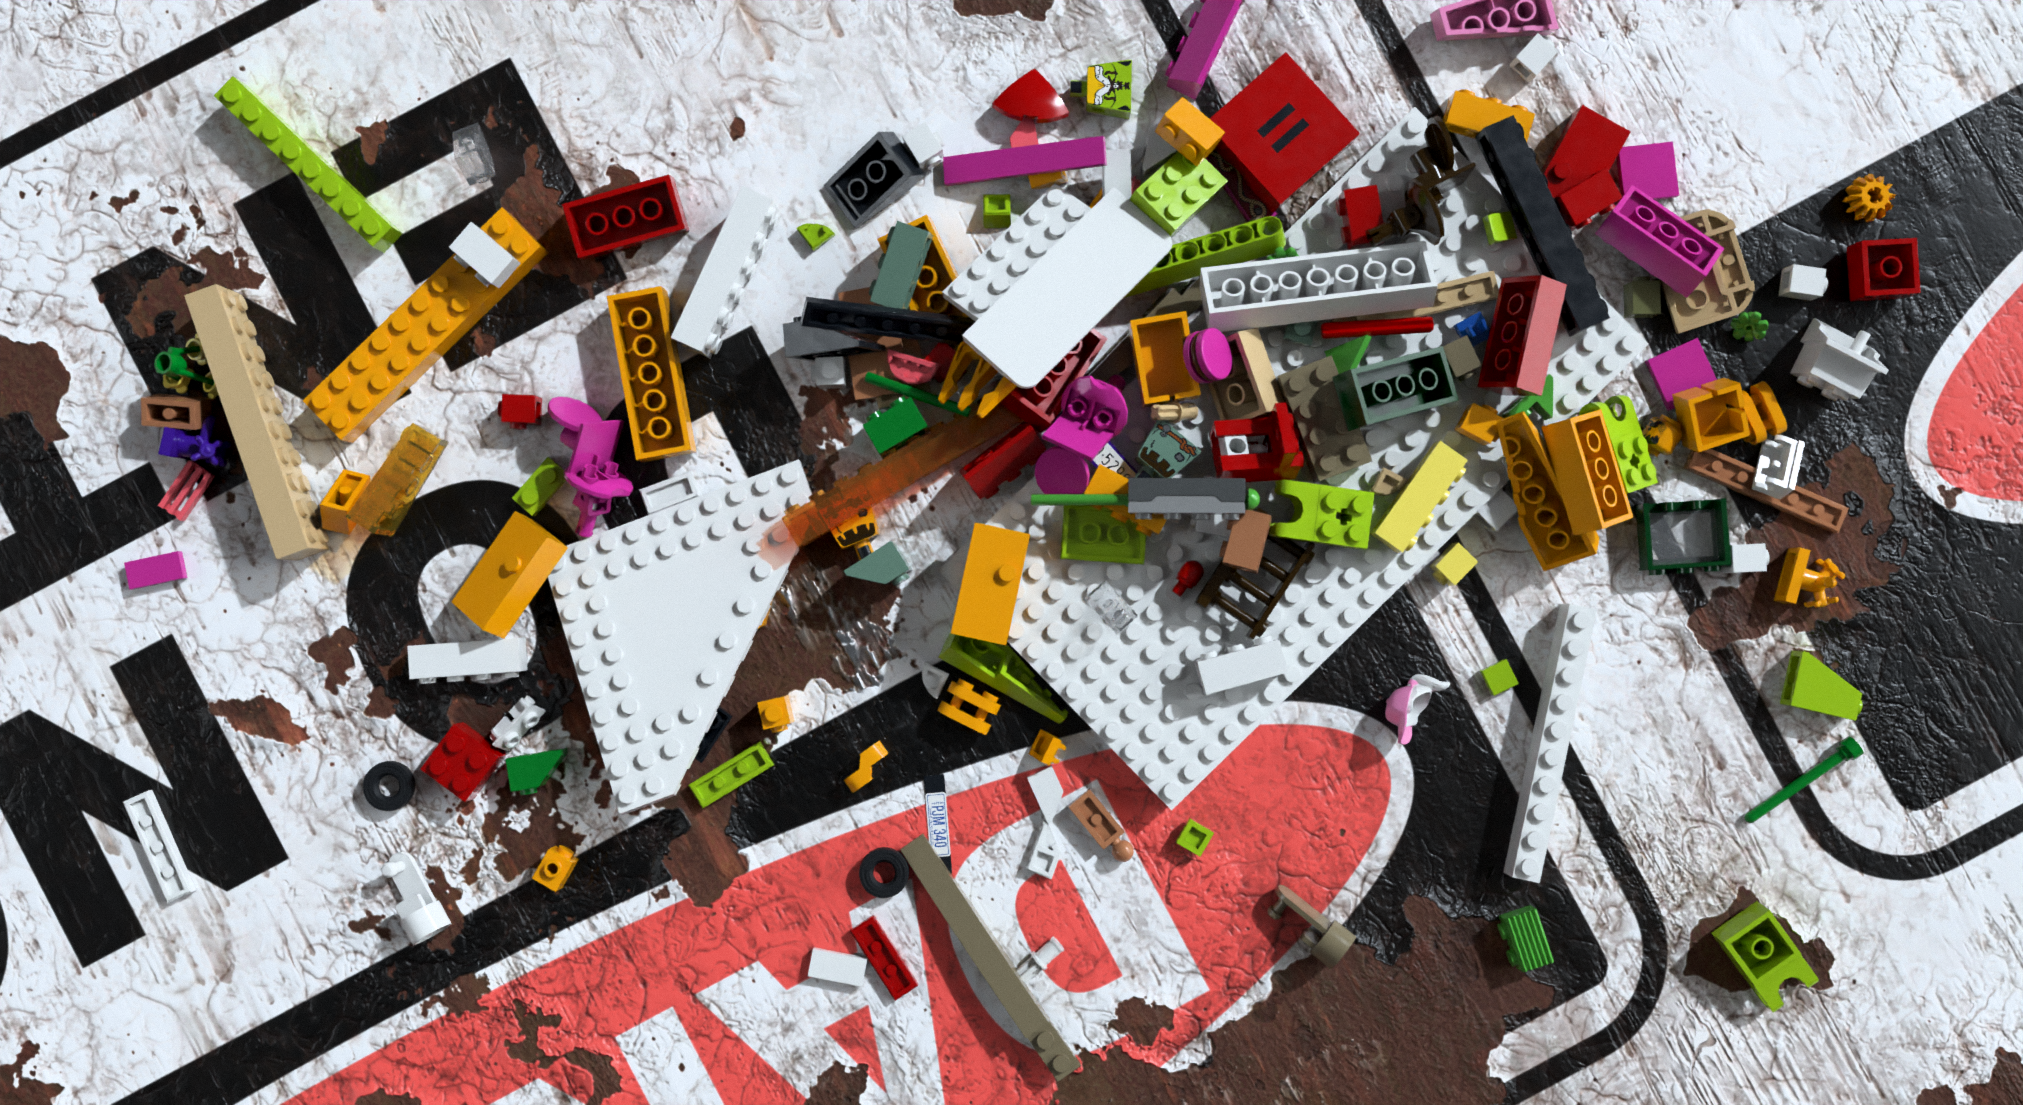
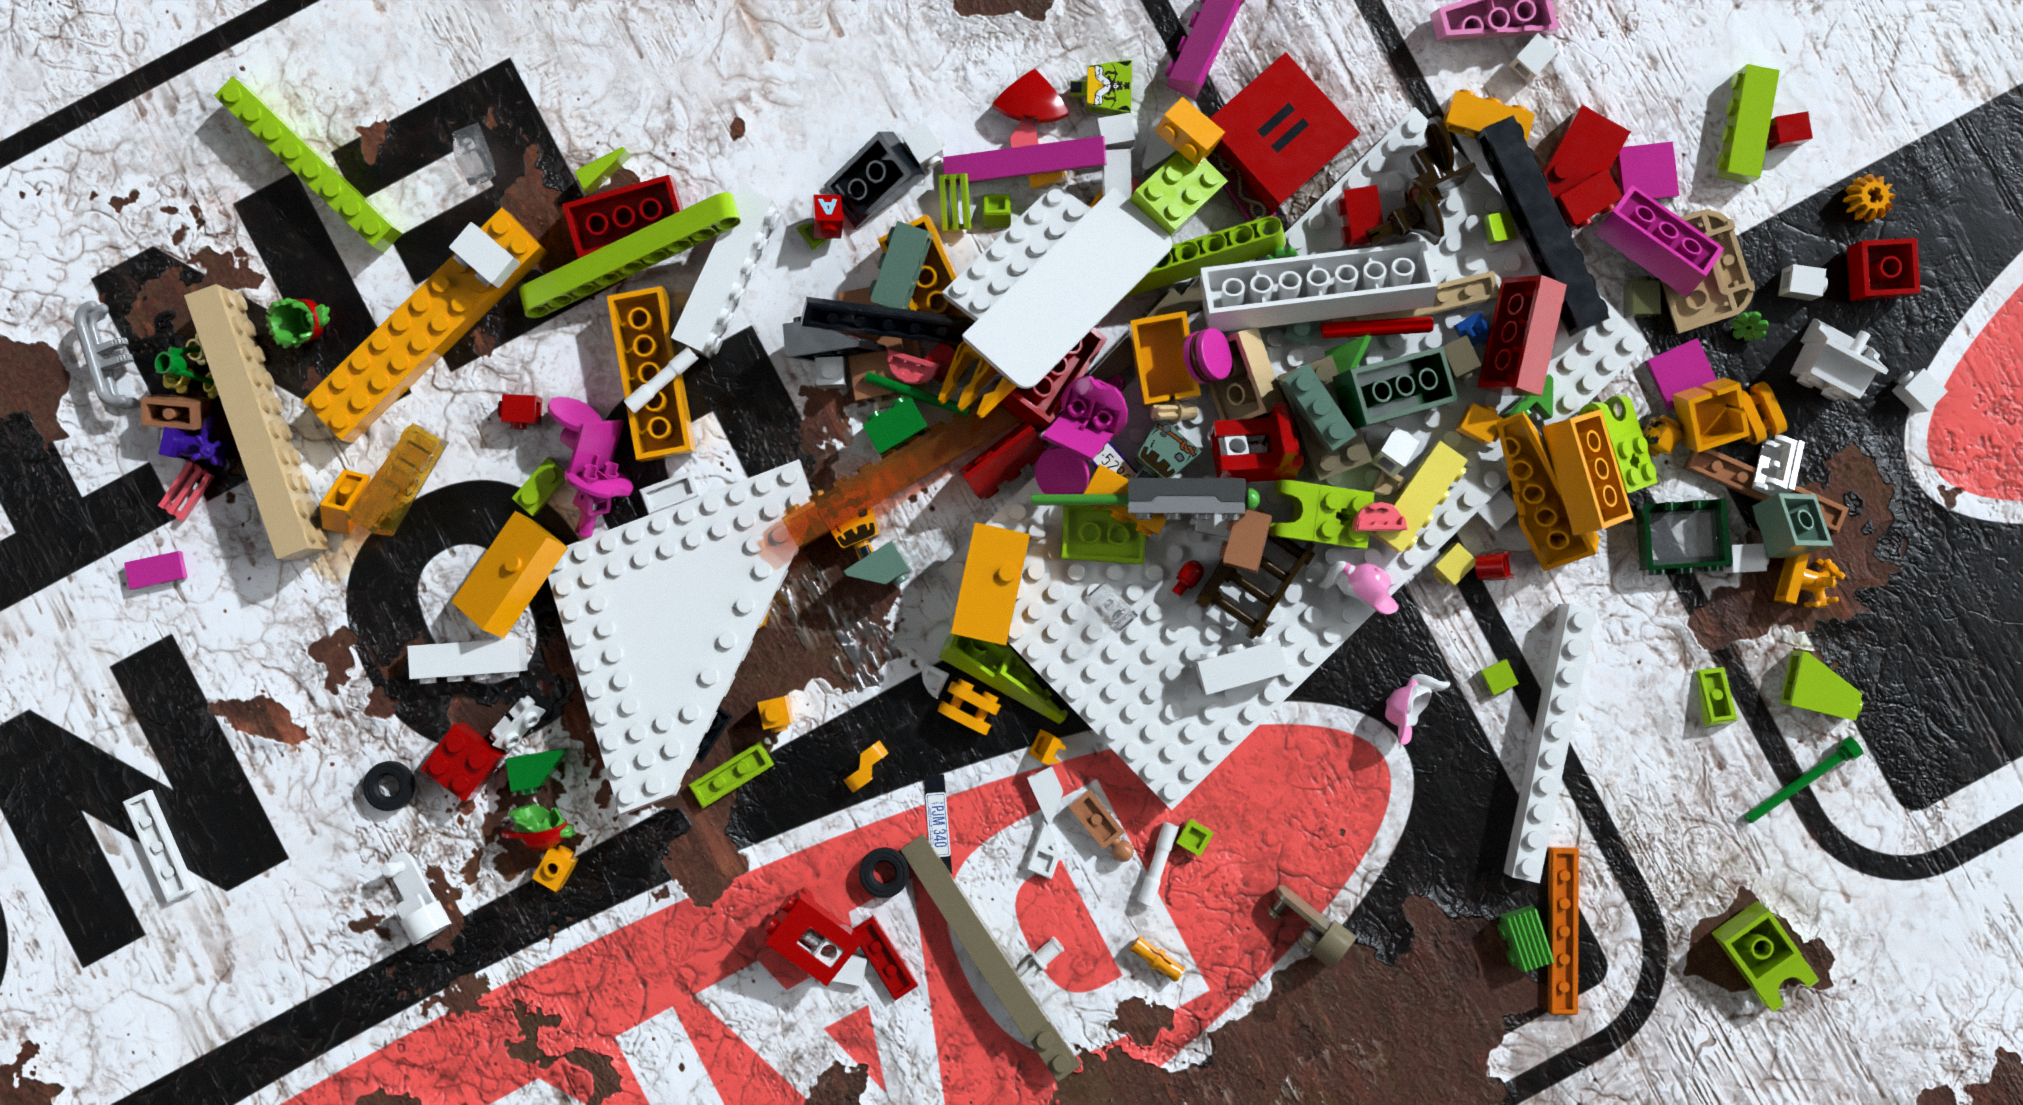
none -> light grey piece [74,300,139,409]
none -> bright green hair [265,298,330,348]
none -> hair [502,803,576,851]
none -> lime beam [519,192,741,318]
none -> lime slope [575,147,631,195]
none -> white piece [624,346,699,413]
none -> red brick [763,887,862,986]
none -> red brick [812,194,843,239]
none -> lime tile [939,173,972,231]
none -> white brick [1097,113,1139,150]
none -> light orange pin [1129,935,1185,982]
none -> white piece [1137,822,1179,906]
none -> sand green brick [1279,363,1357,454]
none -> bright pink hair [1318,561,1399,615]
none -> coral tile [1351,502,1407,531]
none -> white brick [1371,426,1419,477]
none -> red piece [1475,551,1514,581]
none -> orange tile [1547,847,1579,1015]
none -> lime slope [1696,667,1738,728]
none -> lime brick [1716,64,1780,184]
none -> sand green slope [1752,493,1833,558]
none -> red brick [1767,111,1813,150]
none -> white brick [1892,368,1948,414]

